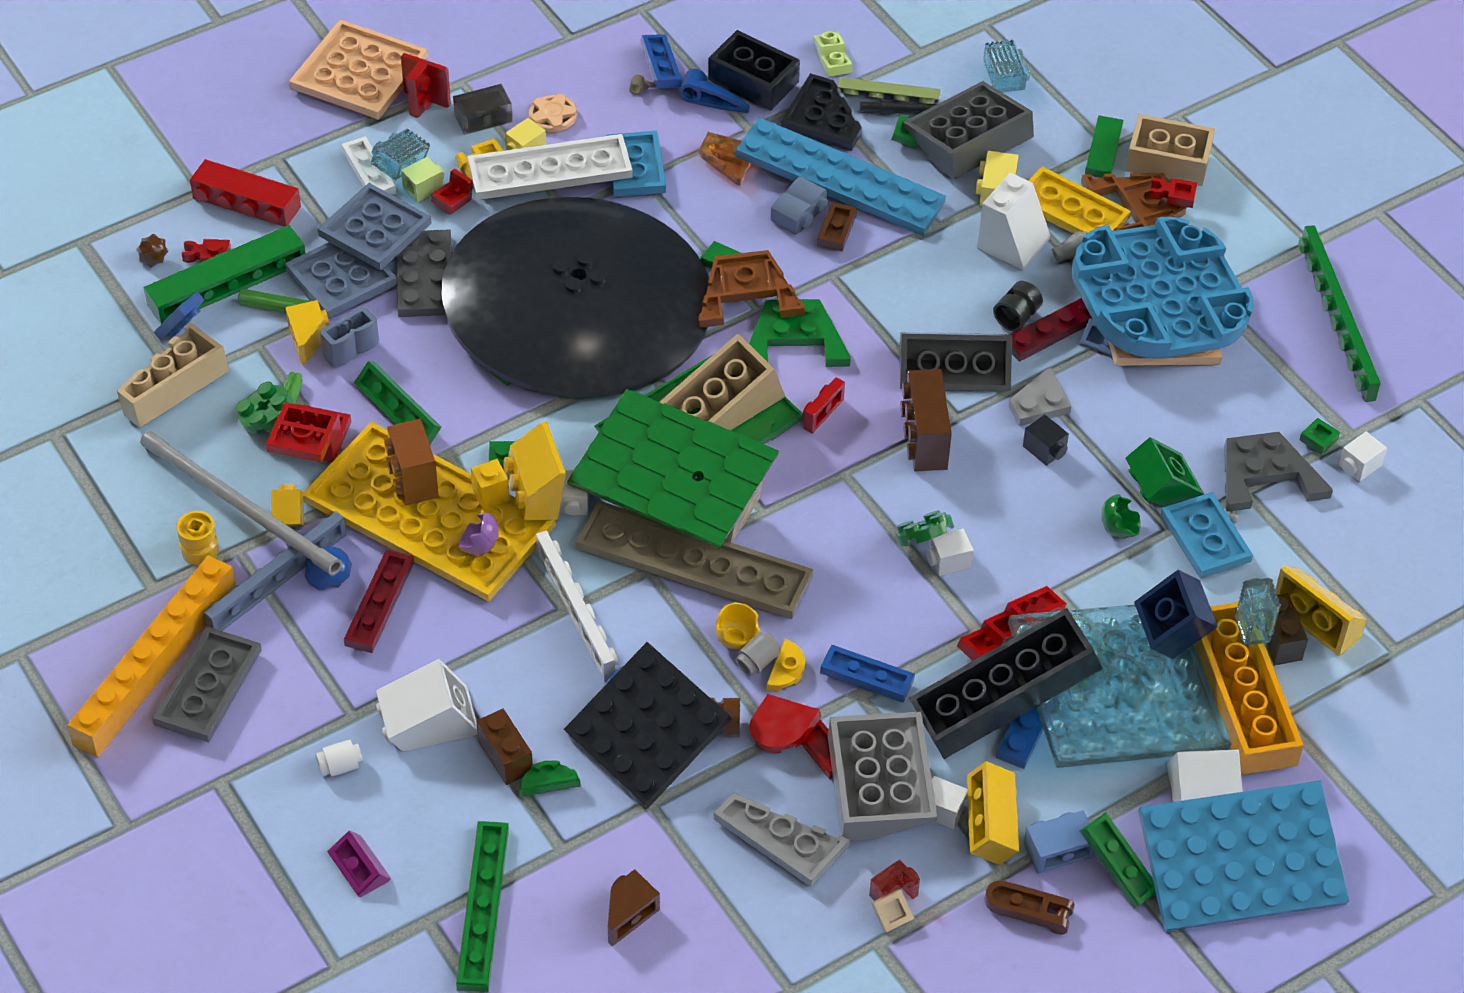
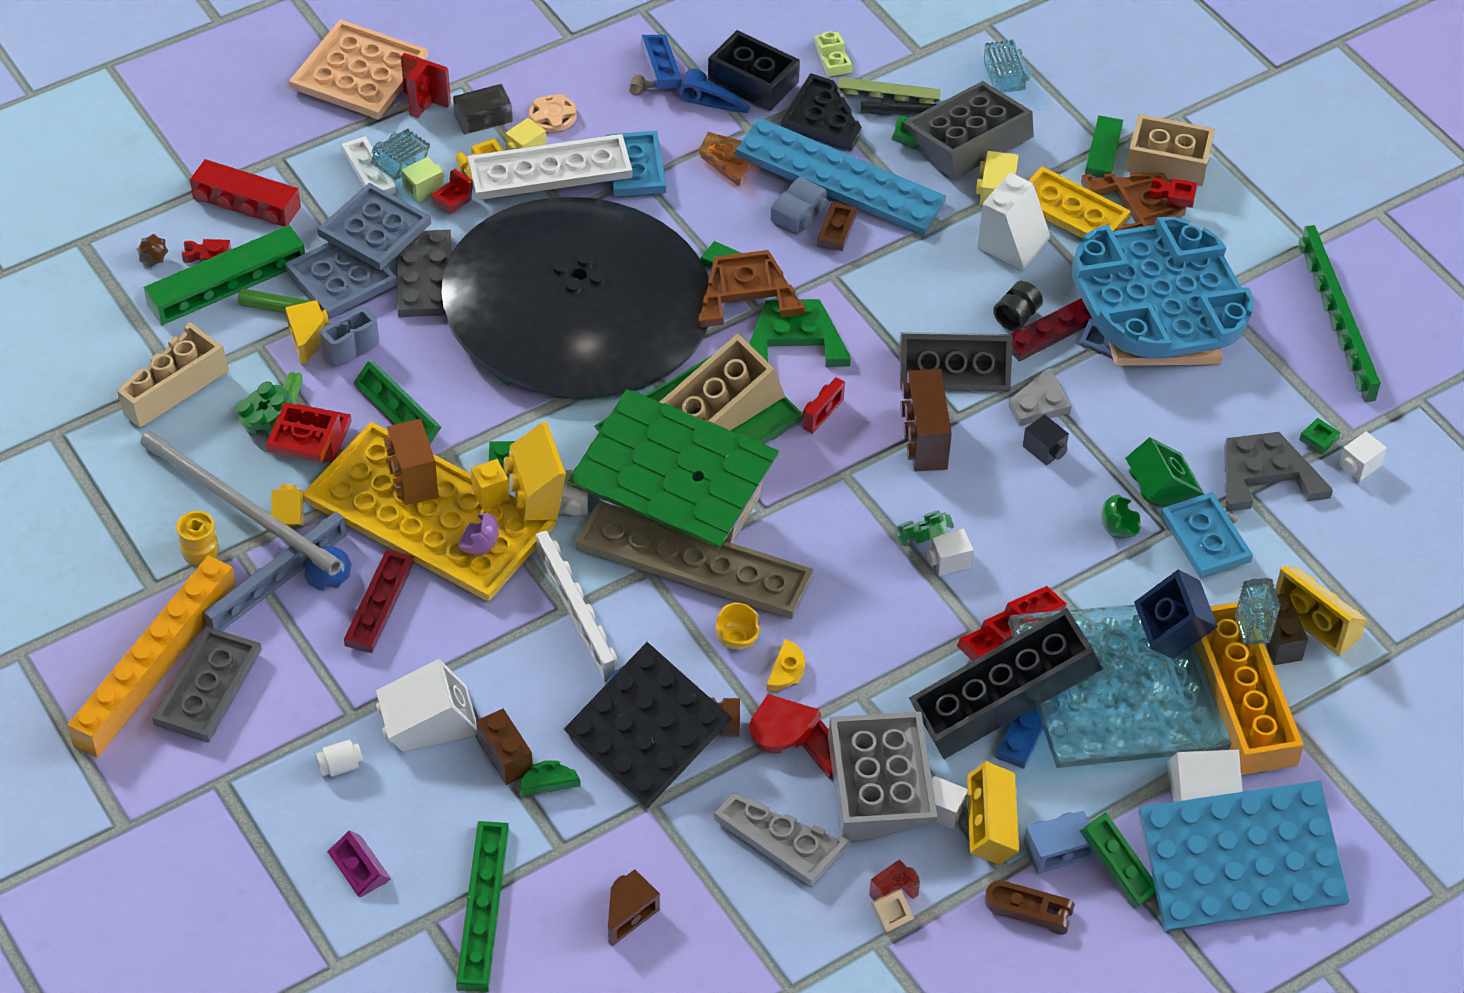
blue plate [153,292,204,341] -> none
light grey brick [735,632,779,676] -> none
blue plate [820,644,915,703] -> none
light grey cone [1052,231,1087,263] -> none

